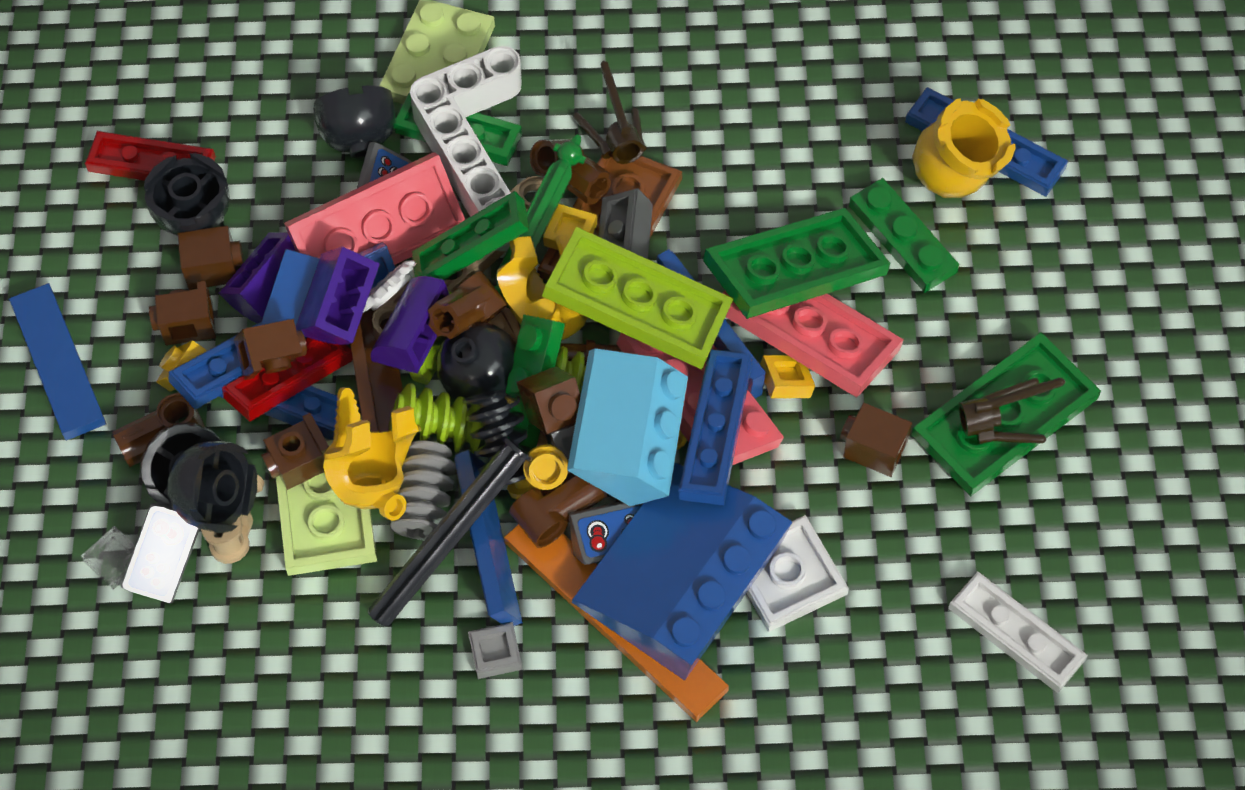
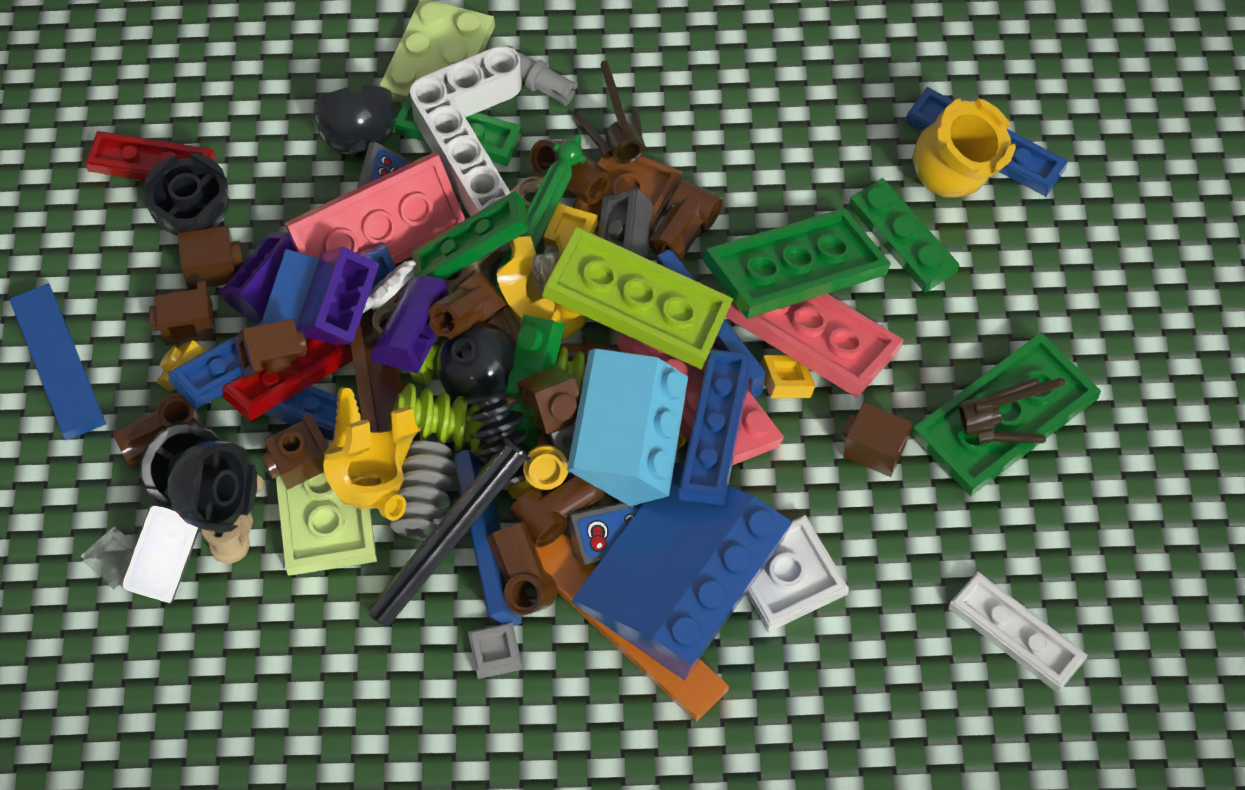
none -> reddish brown piece [487,521,558,615]
none -> light grey pin [508,46,577,106]
none -> clear plate [532,245,563,293]
none -> reddish brown piece [649,180,723,261]

